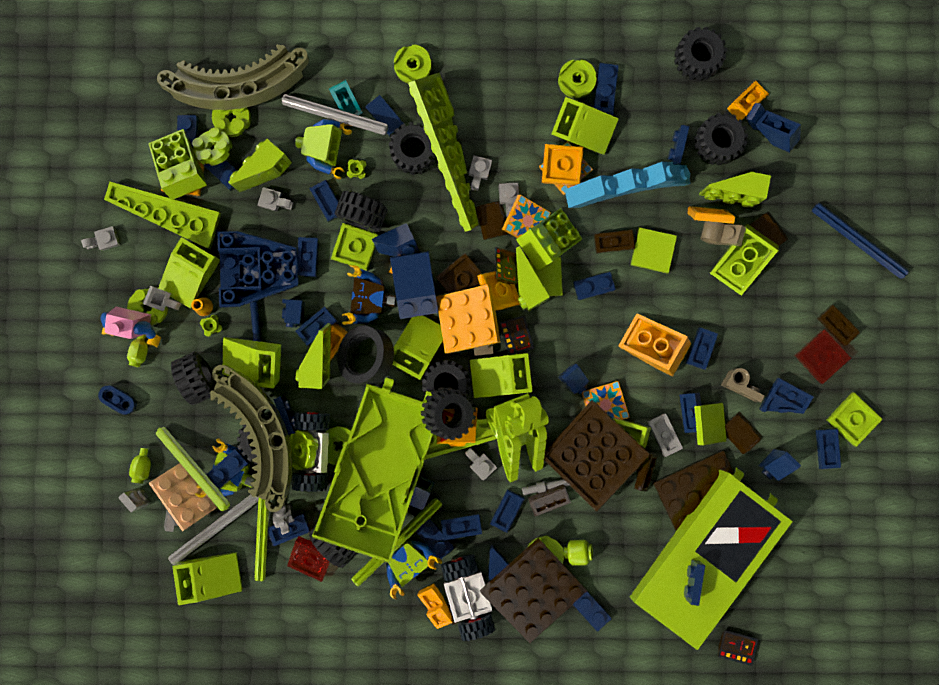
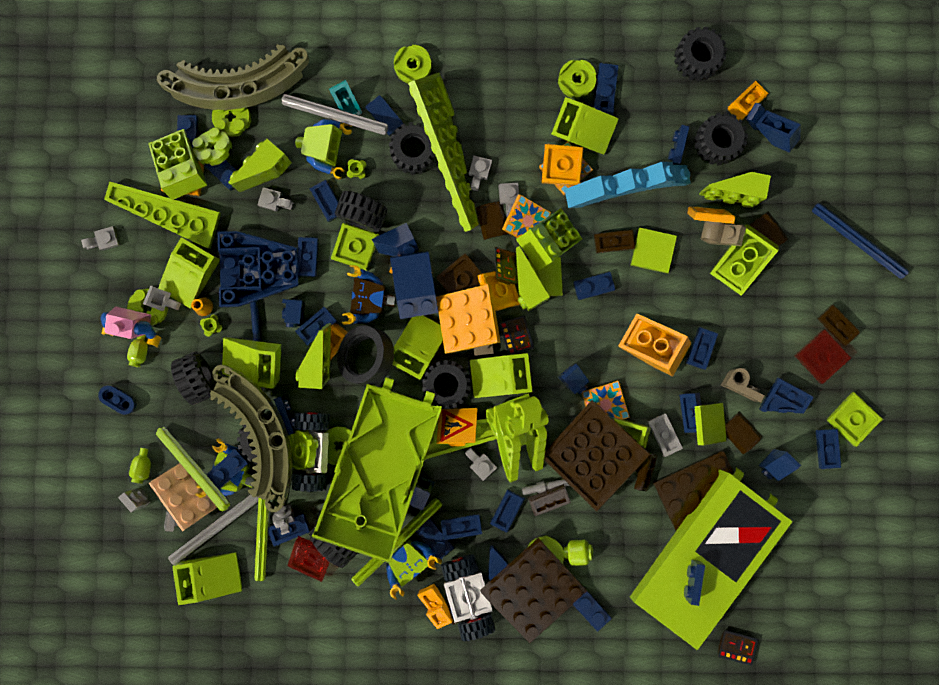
black tyre [421,387,476,440] -> none

